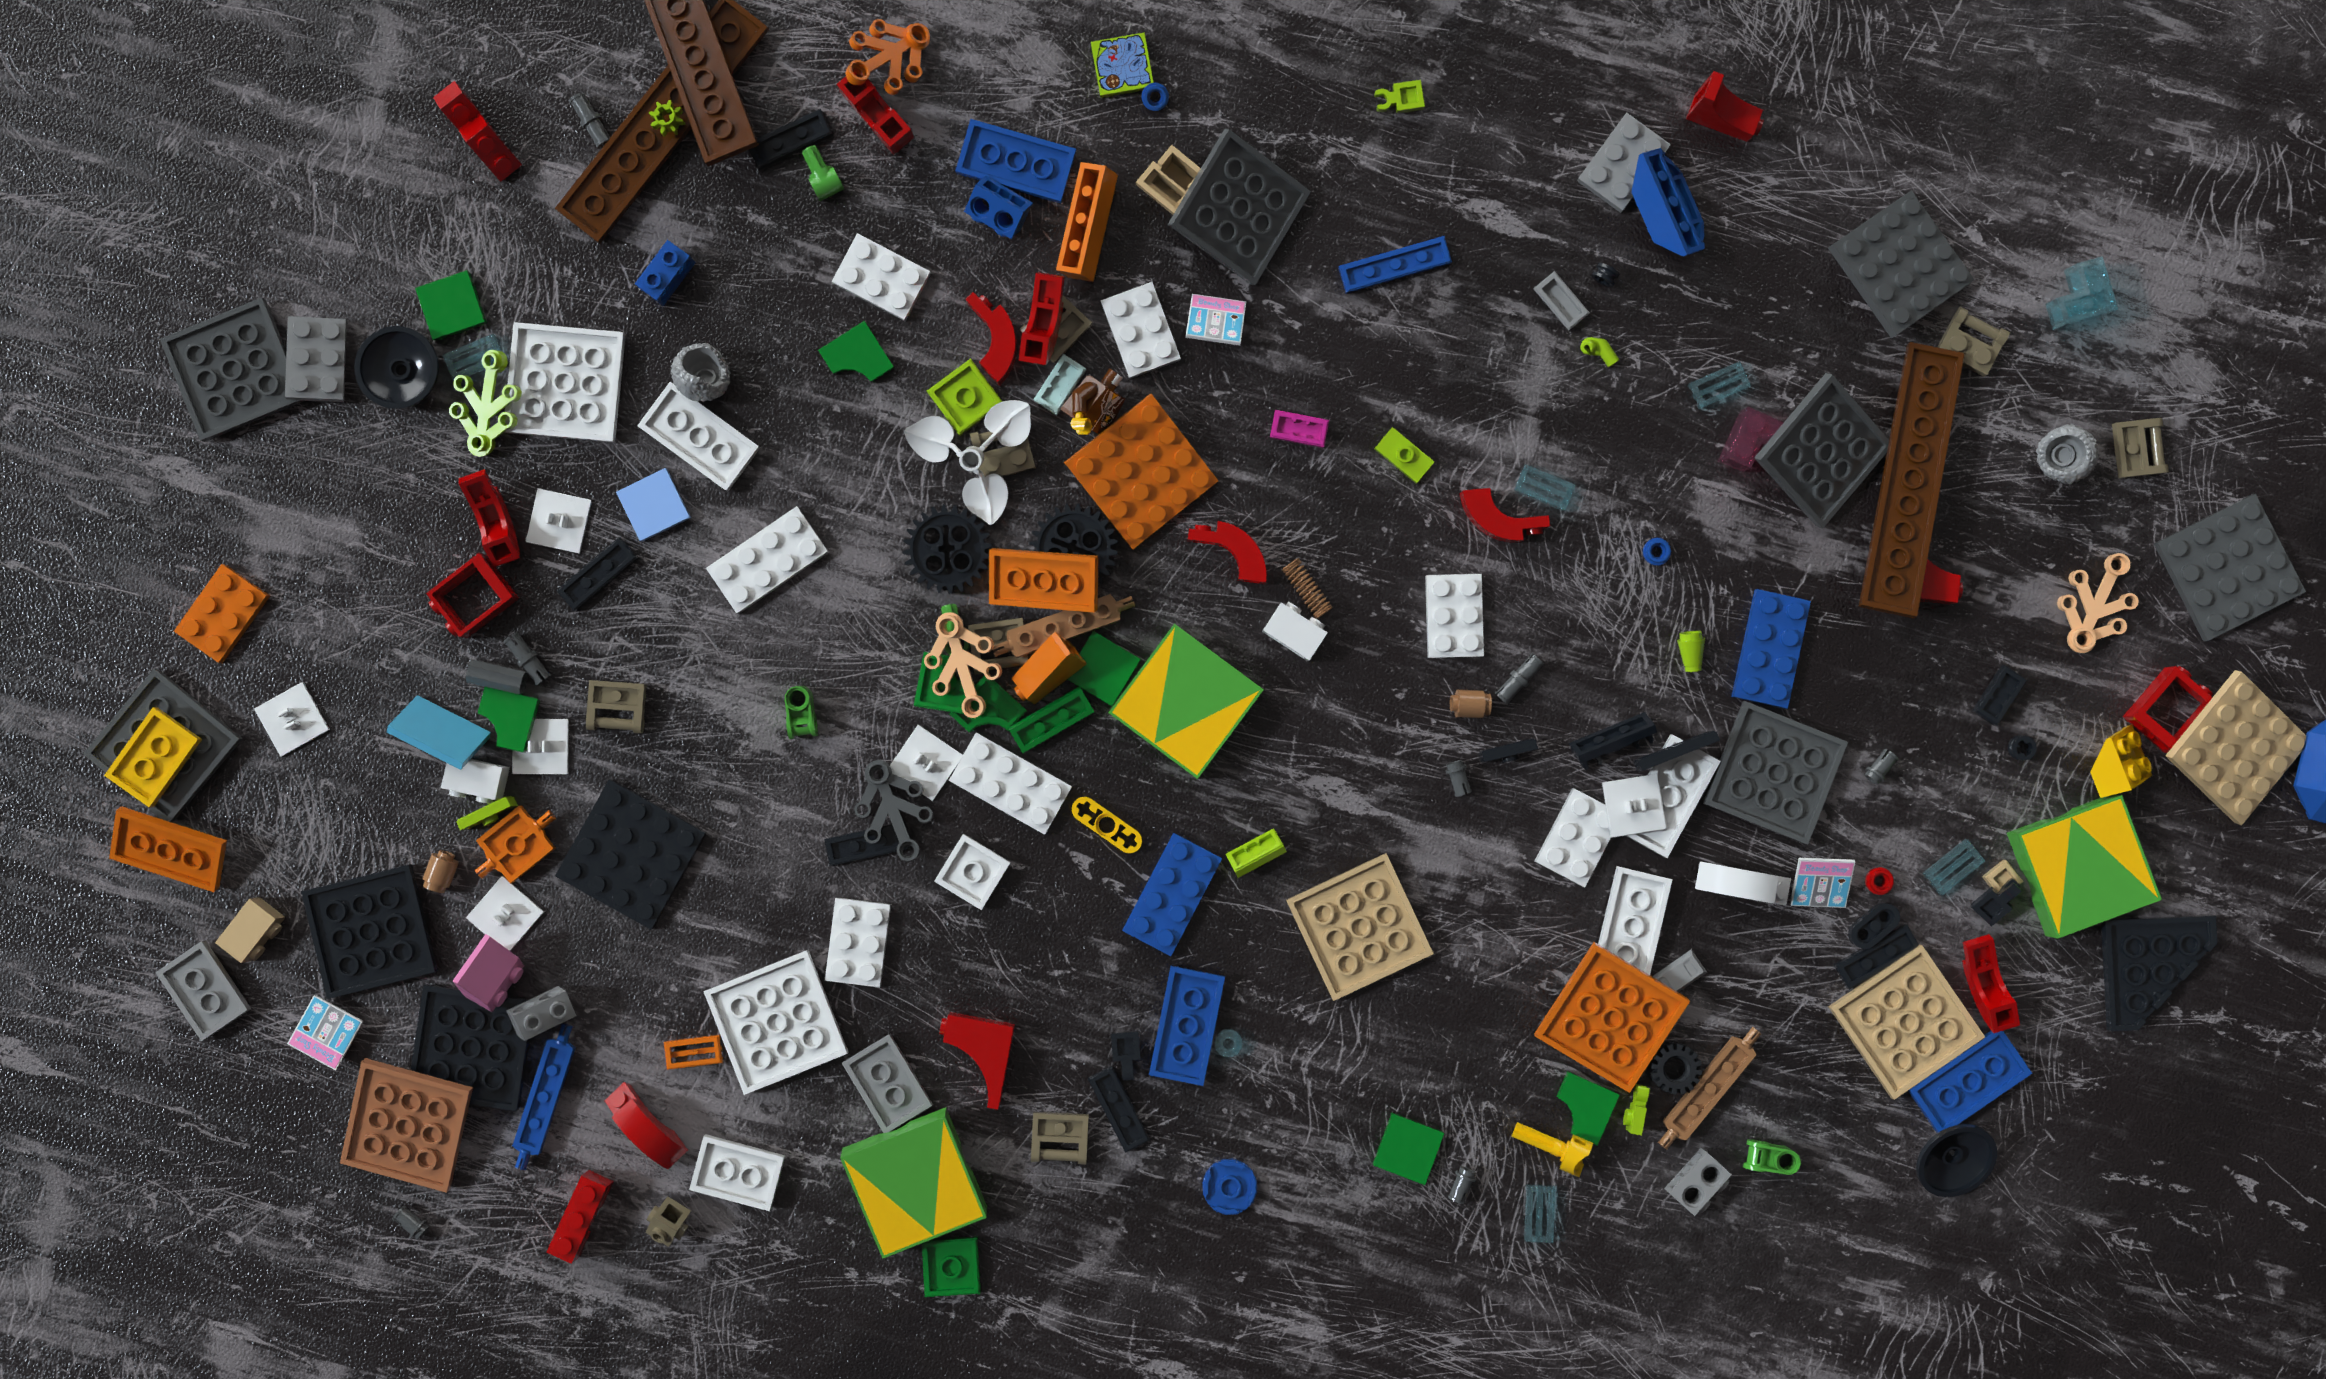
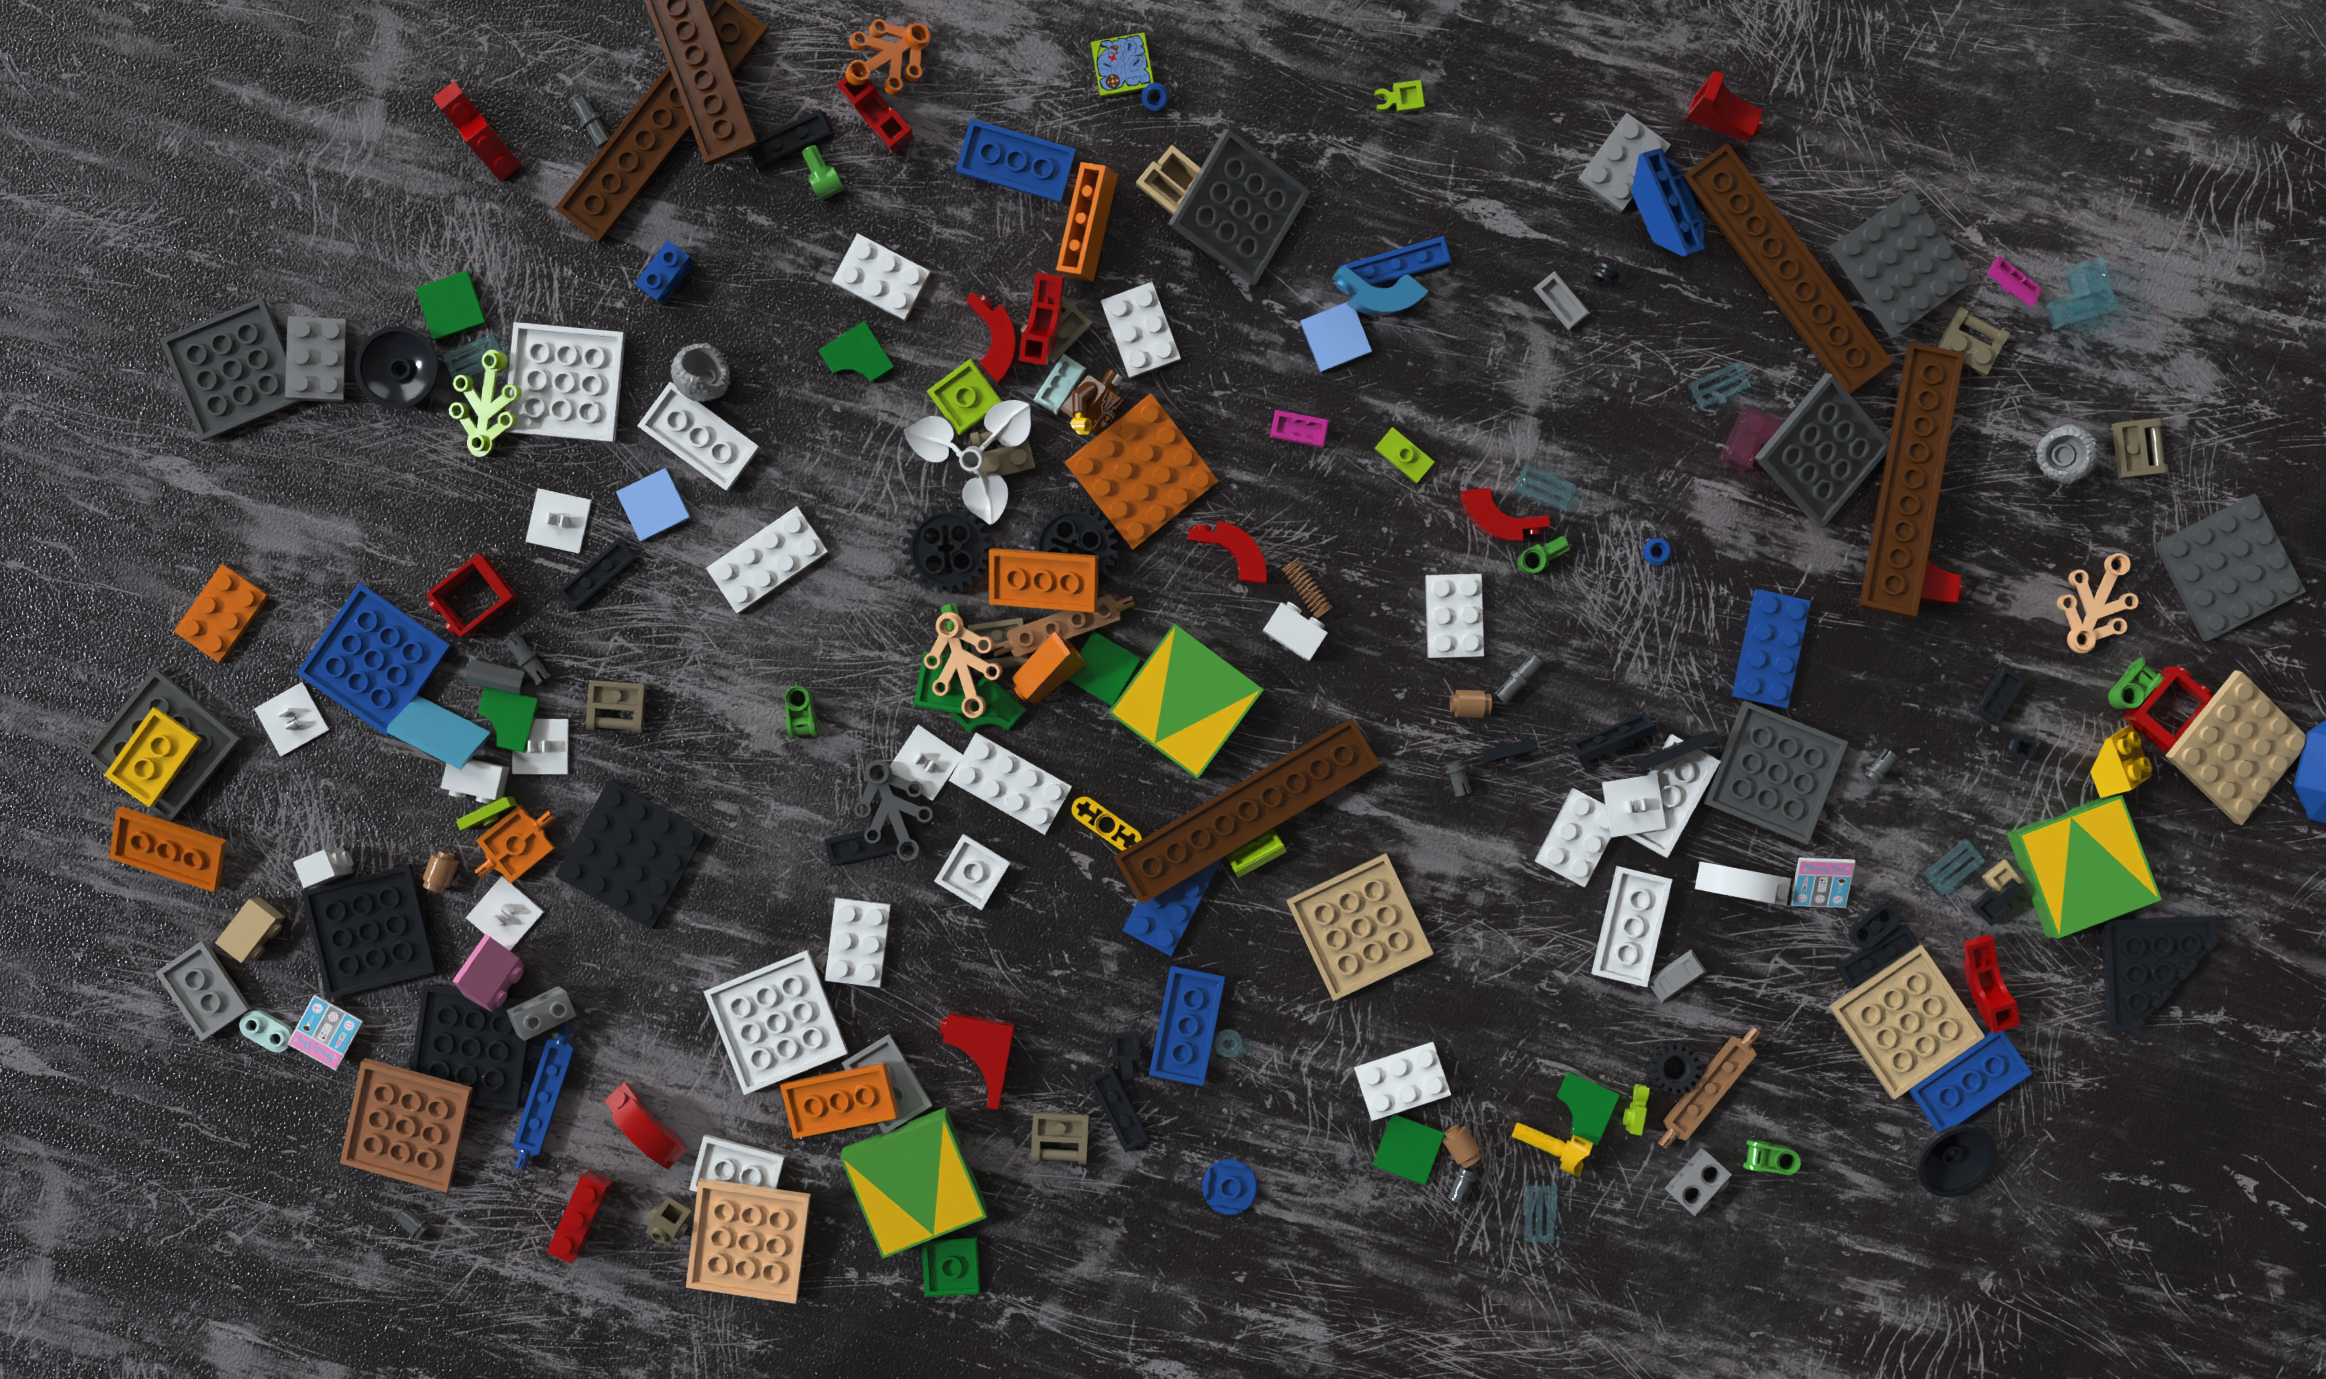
red arch [458,469,520,567] -> none
lime gear [649,100,685,137] -> none
orange tile [664,1034,724,1070] -> none
blue brick [964,176,1033,239] -> none
green plate [1008,686,1094,753] -> none
piece [1185,294,1246,345] -> none
orange plate [1534,942,1690,1093] -> none
lime arm [1580,337,1619,367] -> none
lime cone [1677,631,1705,672] -> none
red plate [1865,867,1894,895] -> none
none -> light aqua plate [239,1010,294,1052]
none -> white piece [293,847,353,888]
none -> blue plate [296,583,453,736]
none -> light nougat plate [686,1178,811,1304]
none -> orange plate [780,1062,900,1139]
none -> reddish brown plate [1113,718,1380,905]
none -> light blue tile [1300,302,1372,373]
none -> dark azure arch [1332,265,1428,316]
none -> white plate [1354,1042,1451,1121]
none -> medium nougat brick [1443,1124,1482,1168]
none -> bright green axle [1517,536,1570,575]
none -> reddish brown plate [1681,143,1892,394]
none -> dark pink plate [1987,256,2042,307]
none -> bright green piece [2108,658,2163,710]

